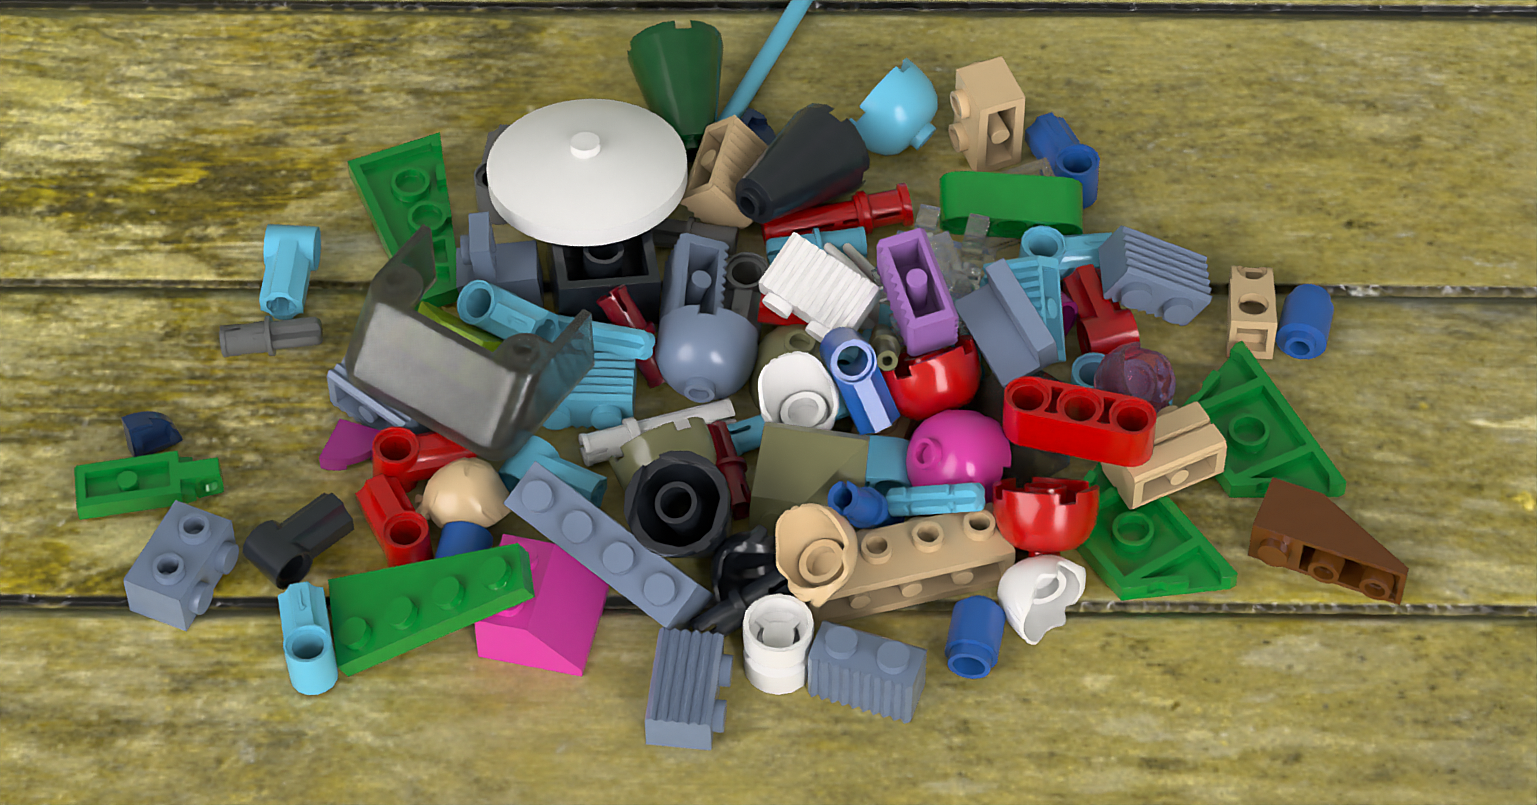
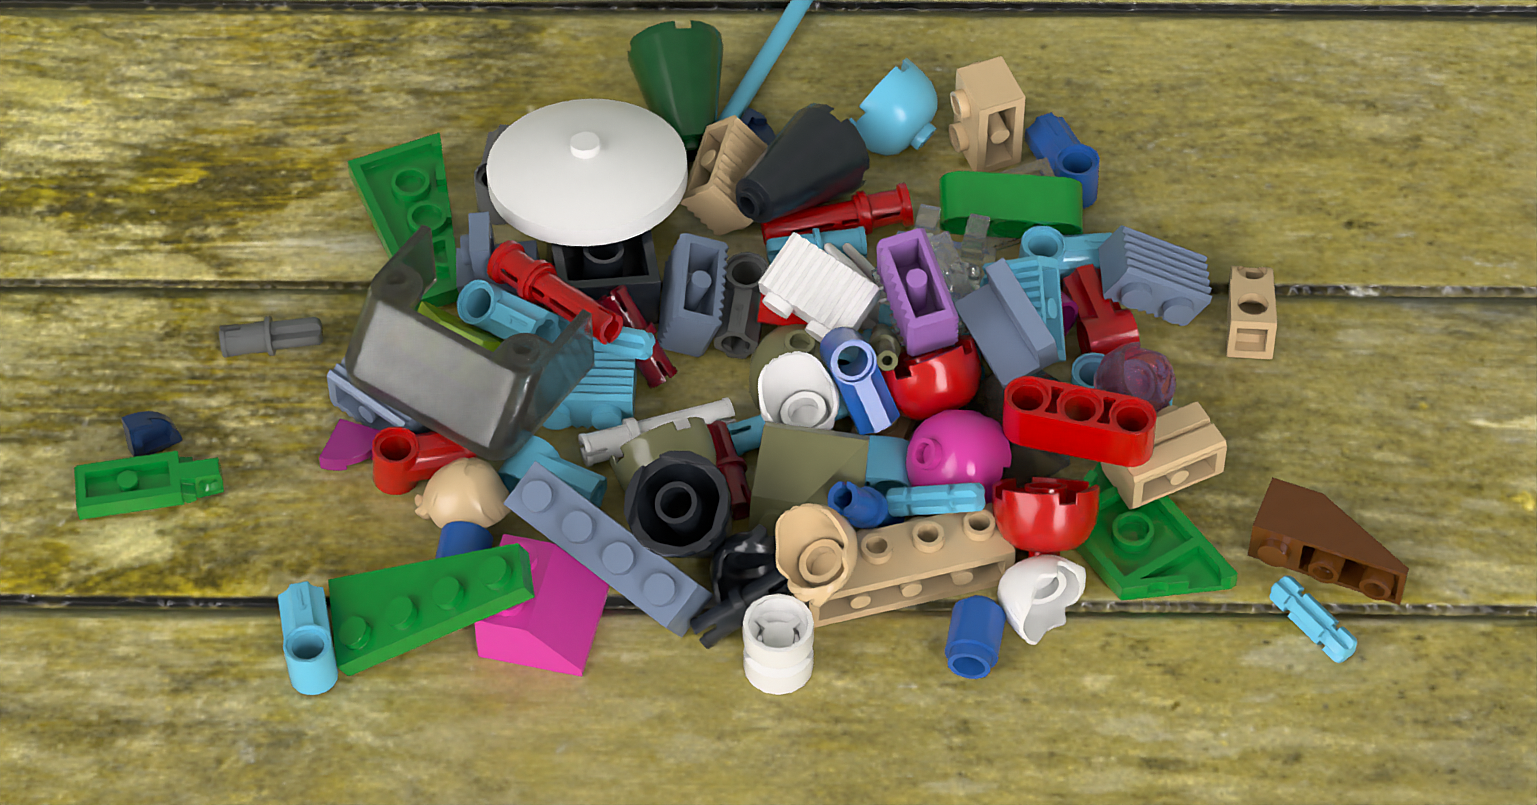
sand blue brick [123,500,239,631] -> none
black piece [242,492,354,590] -> none
medium azure piece [259,224,321,320] -> none
red piece [355,474,434,568] -> none
sand blue brick [645,627,733,750] -> none
dark grey axle [651,216,739,258] -> none
sand blue cylinder [655,305,759,403] -> none
sand blue brick [808,620,928,724] -> none
green wing [1182,341,1347,498] -> none
blue brick [1276,284,1334,359] -> none
none -> red pin [487,240,623,345]
none -> medium azure axle [1270,575,1358,663]

